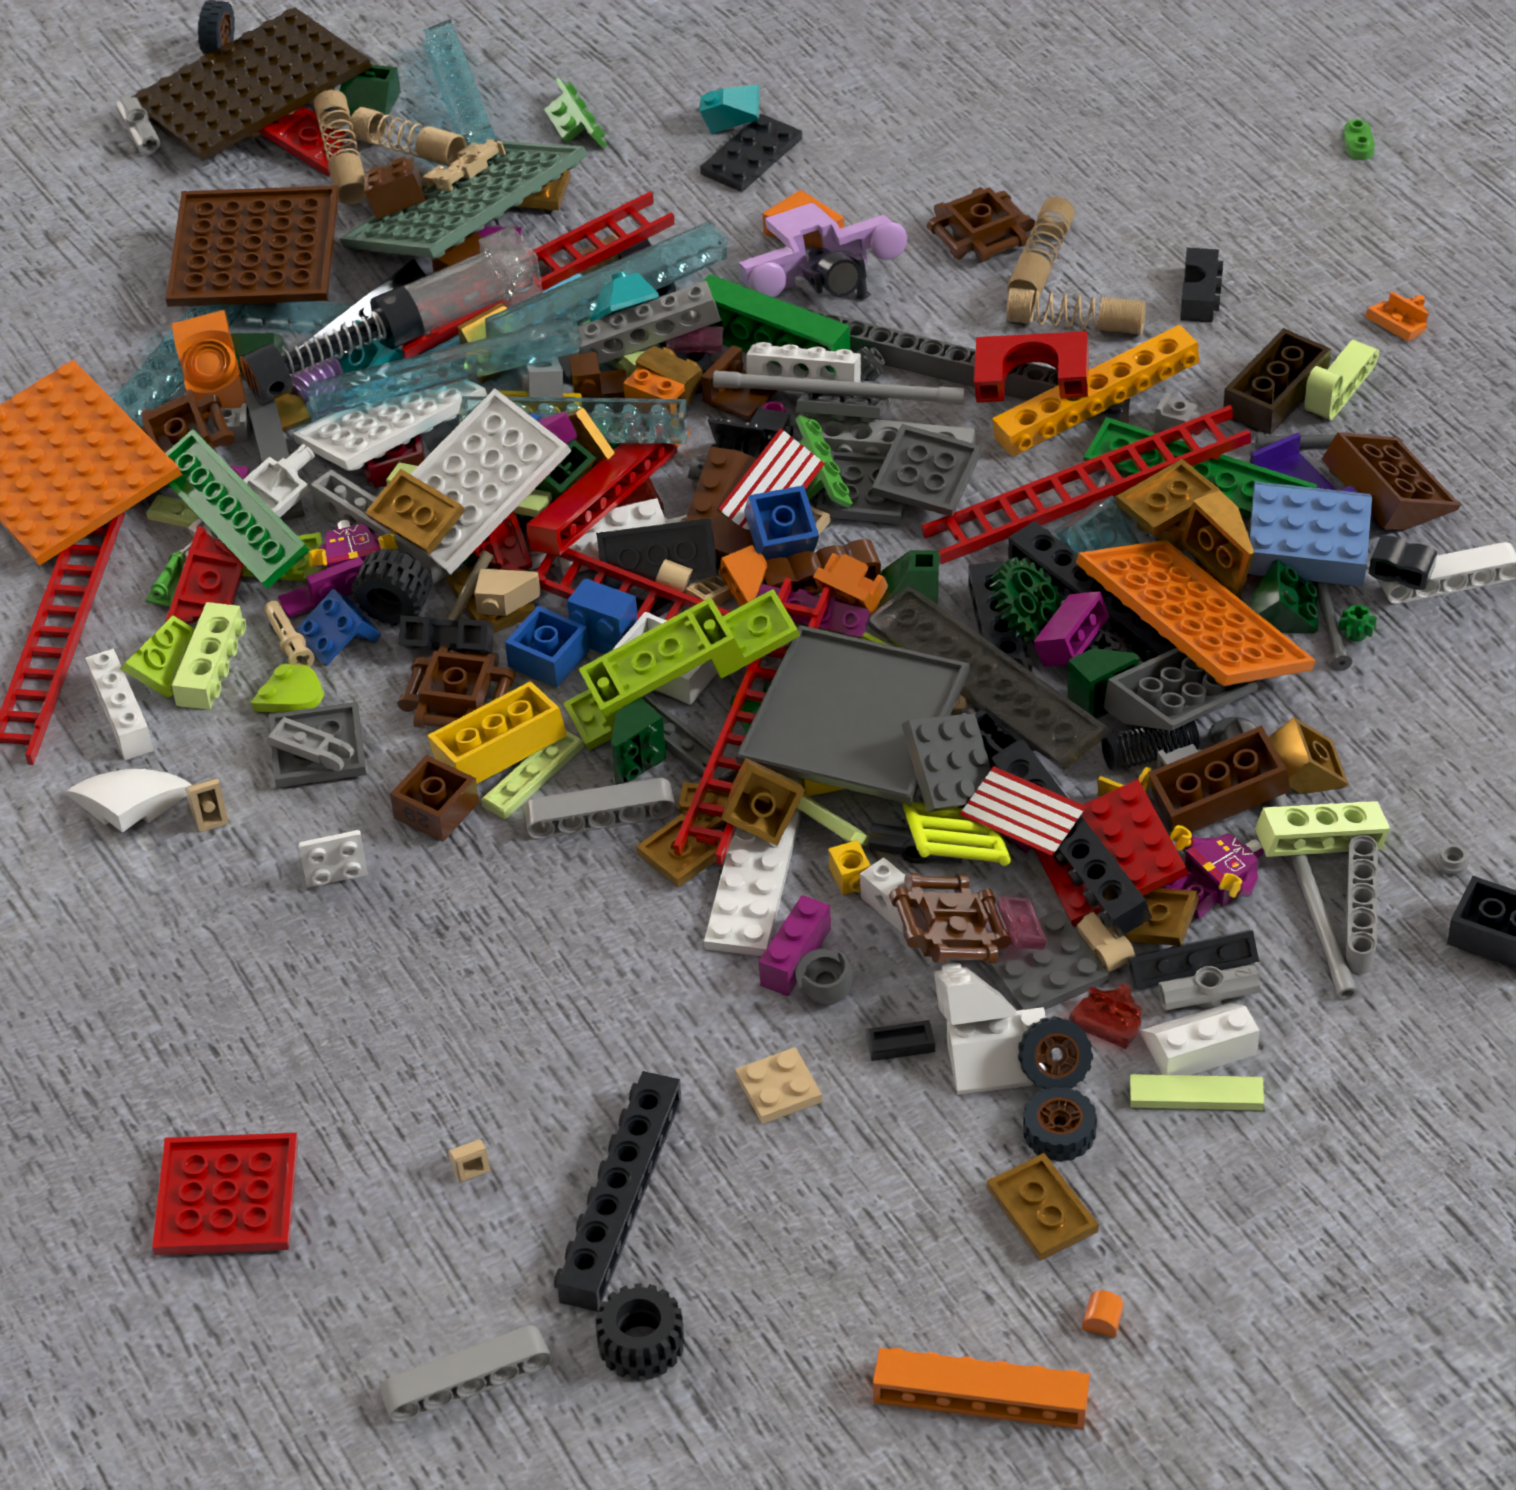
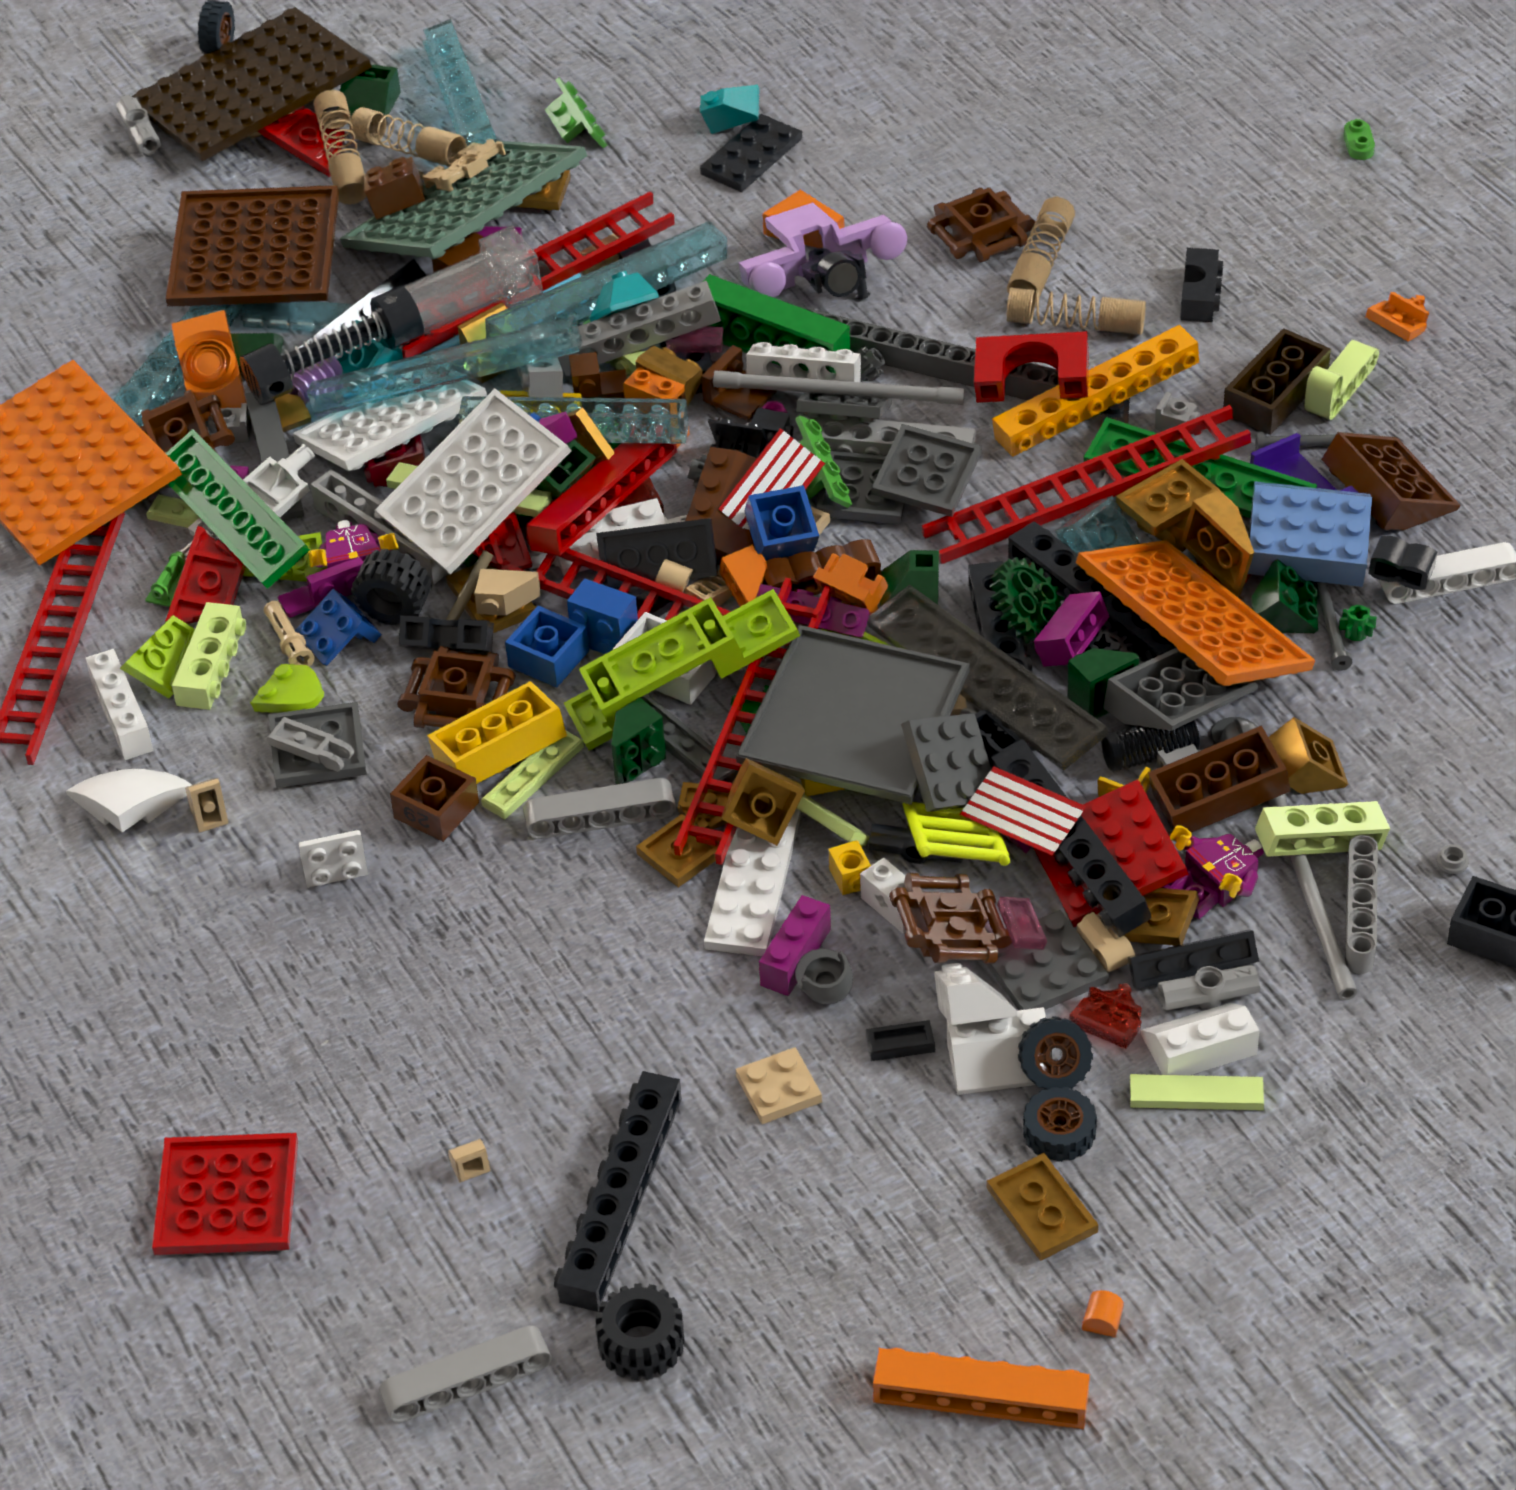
pearl gold plate [365,468,466,555] -> none

